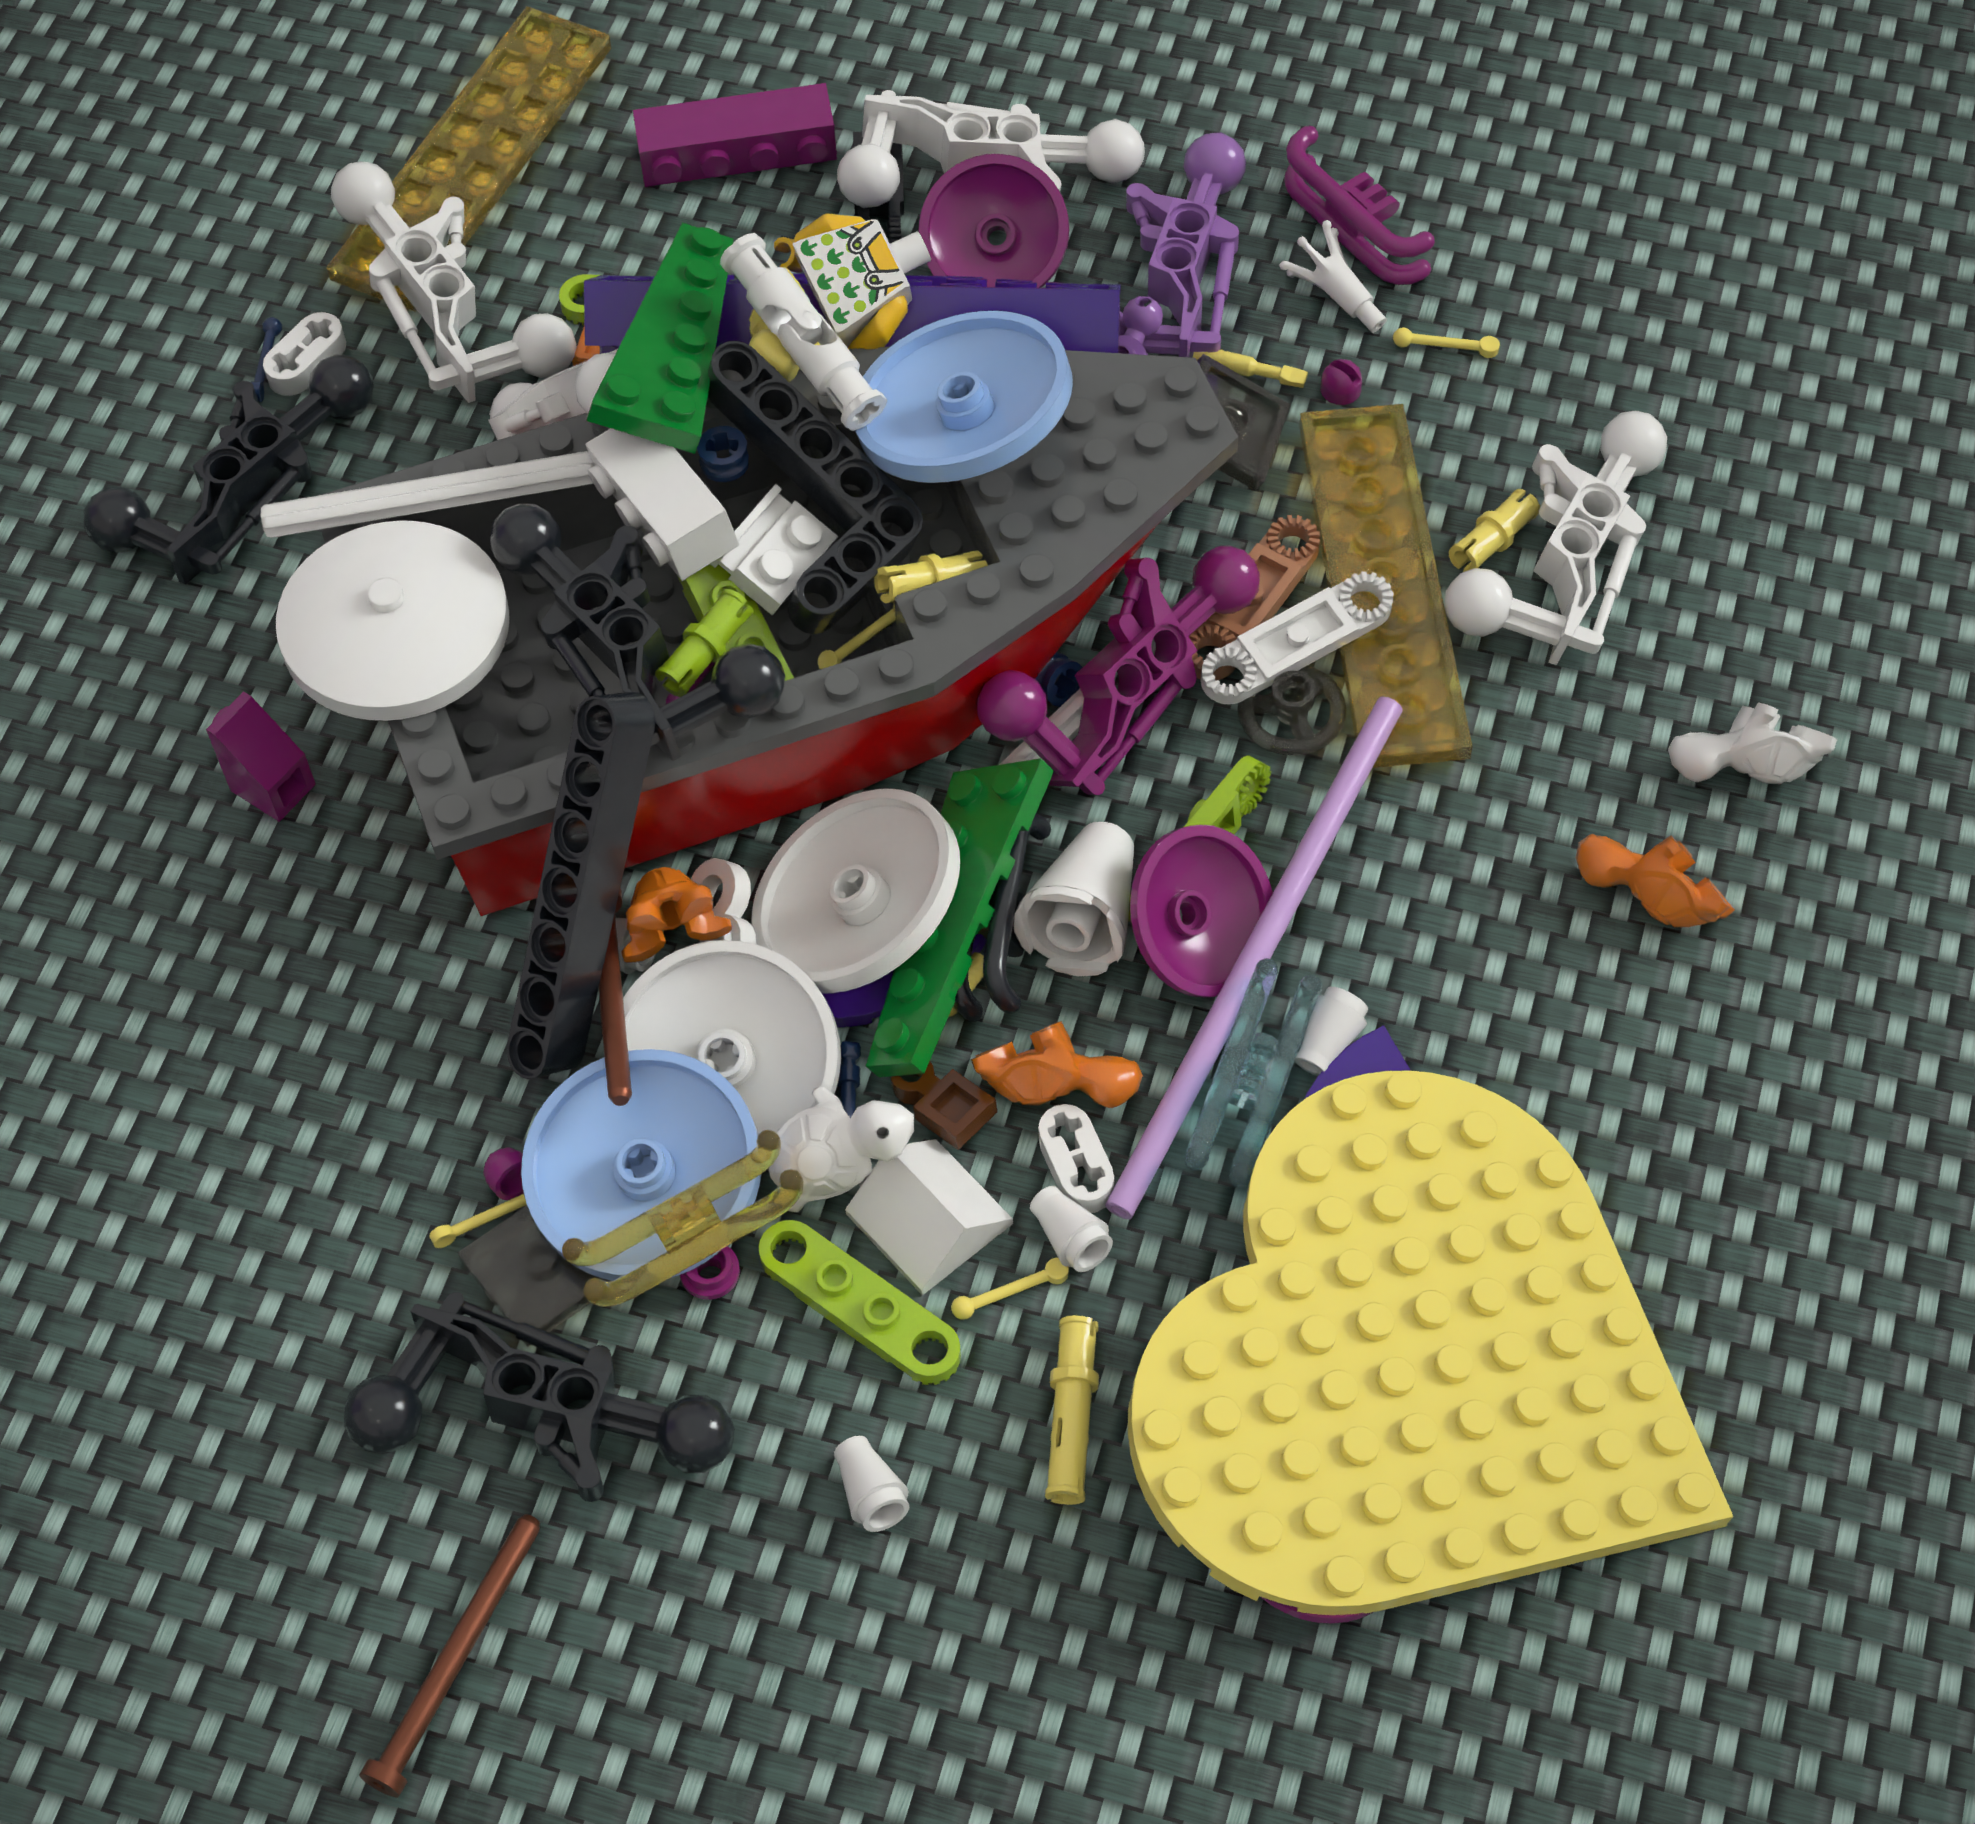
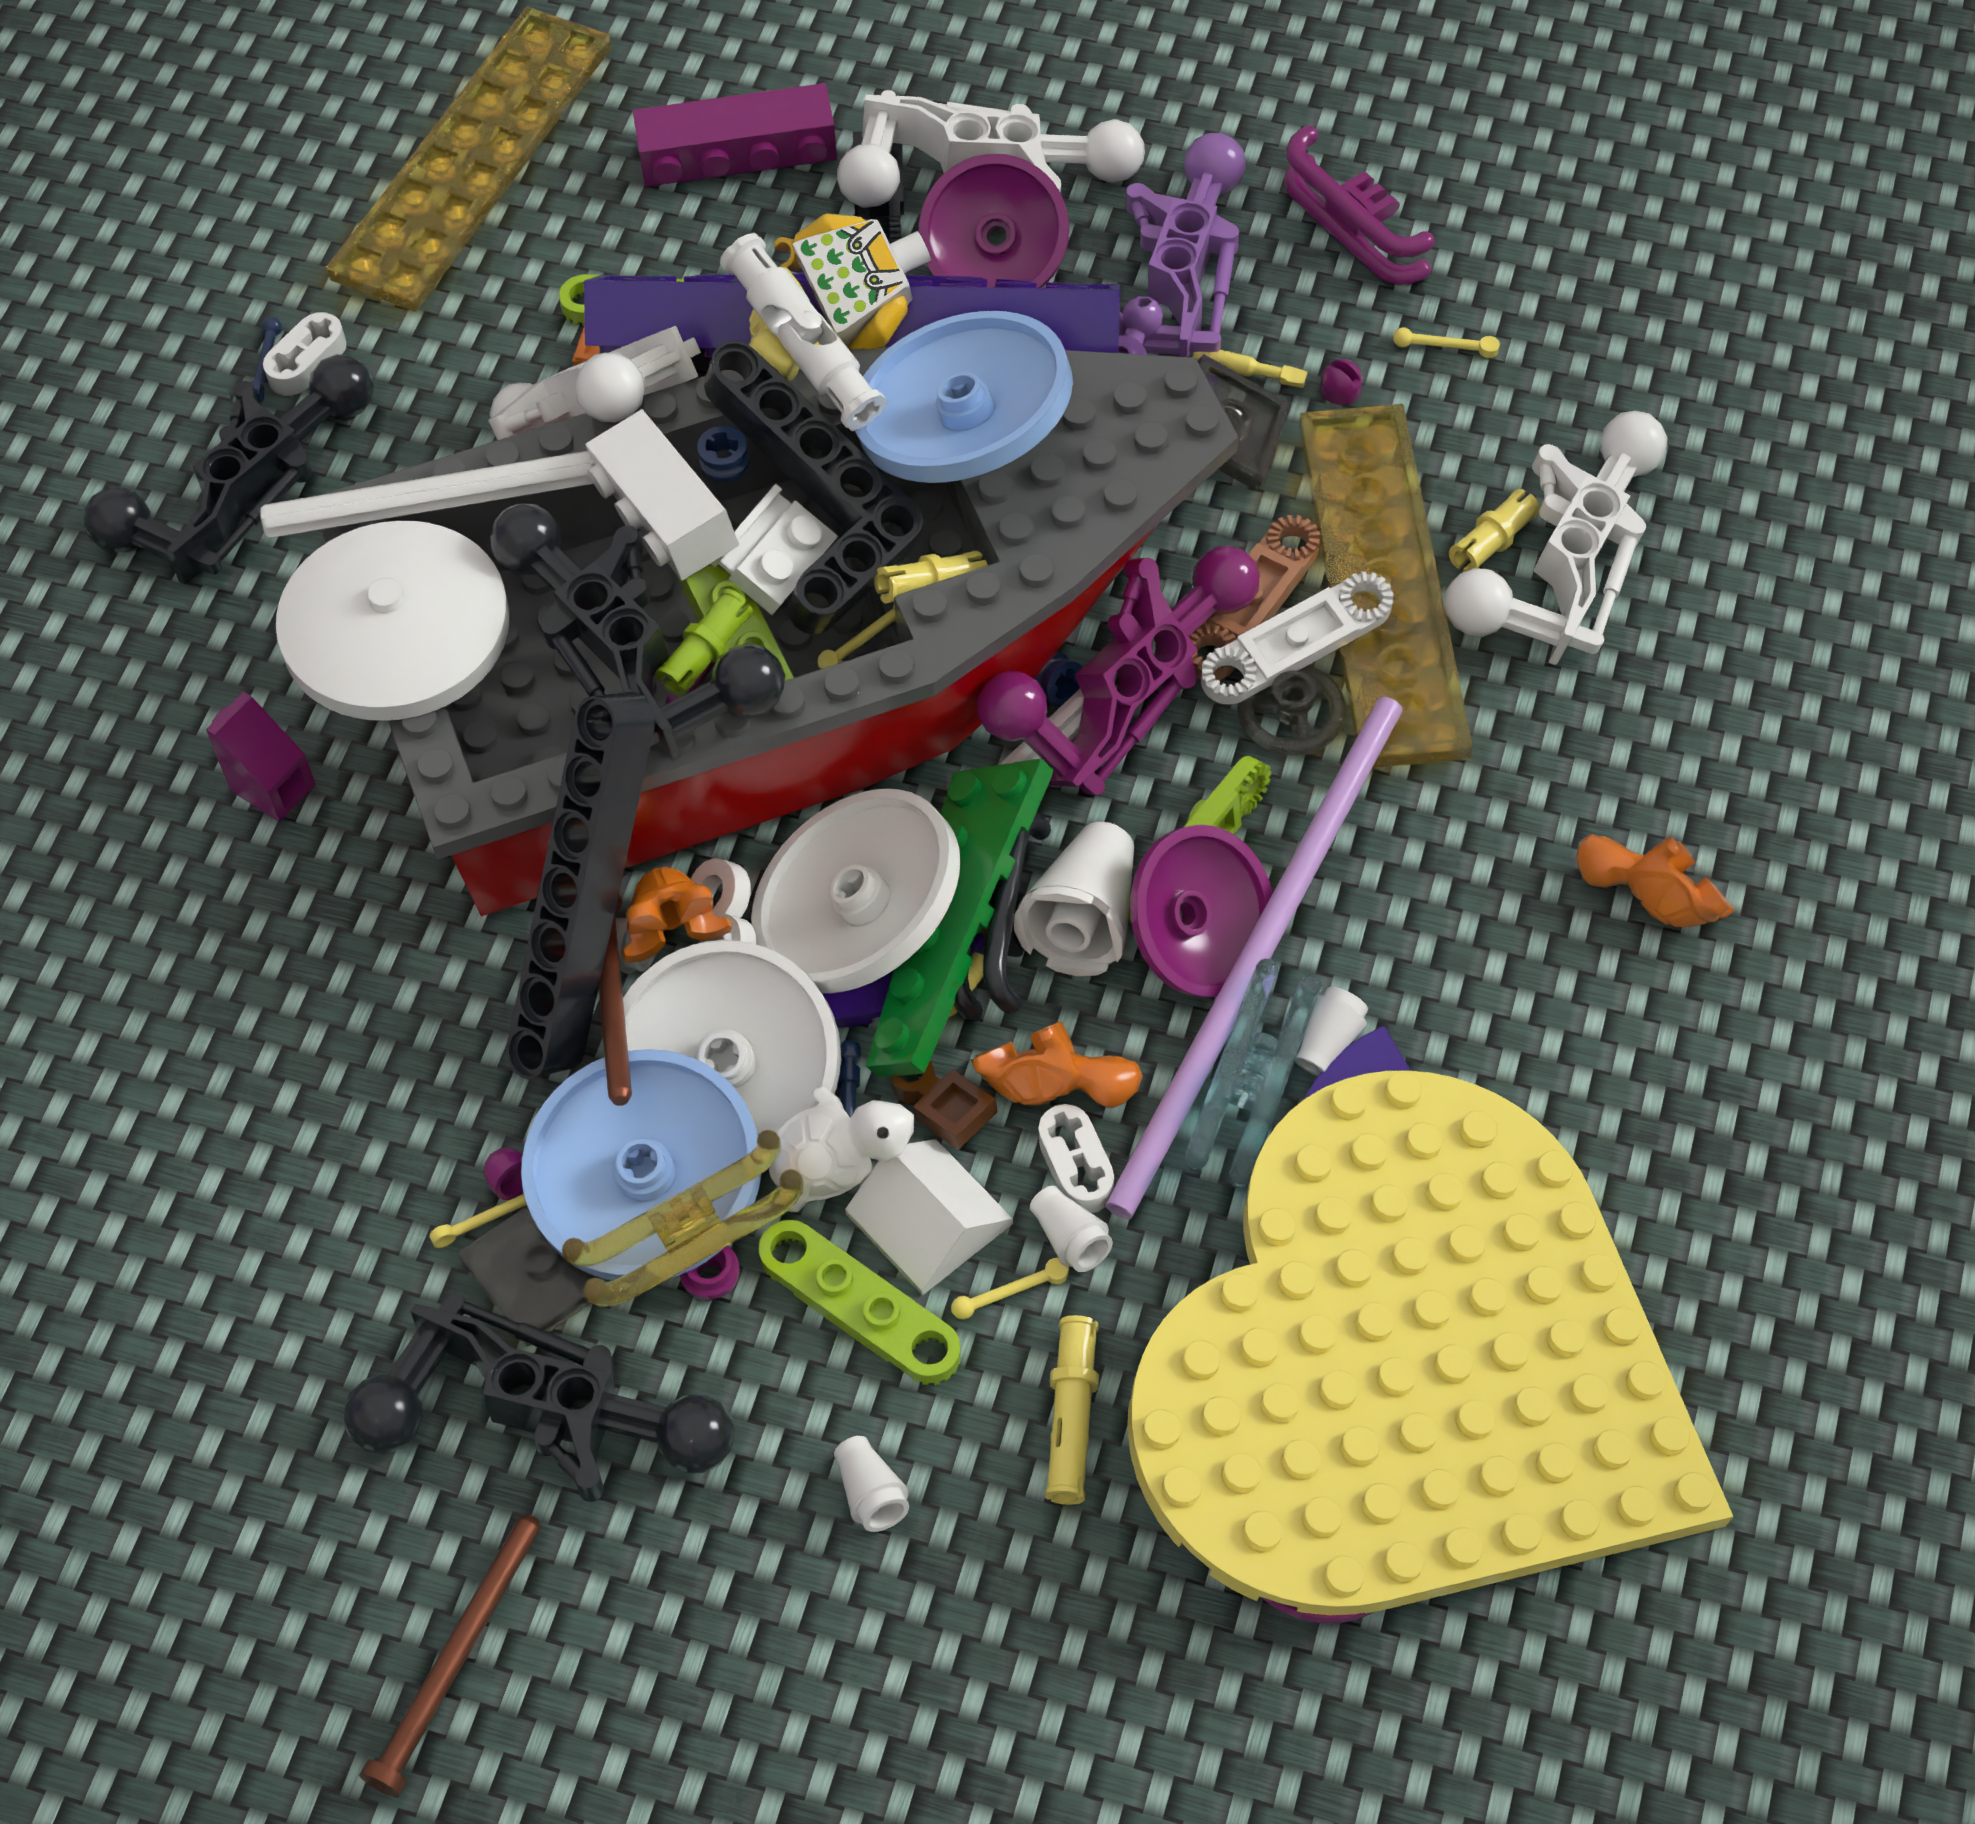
white piece [331,161,577,403] -> none
green wing [586,222,733,454] -> none
white piece [1279,220,1387,333] -> none
white animal [1668,703,1837,784] -> none

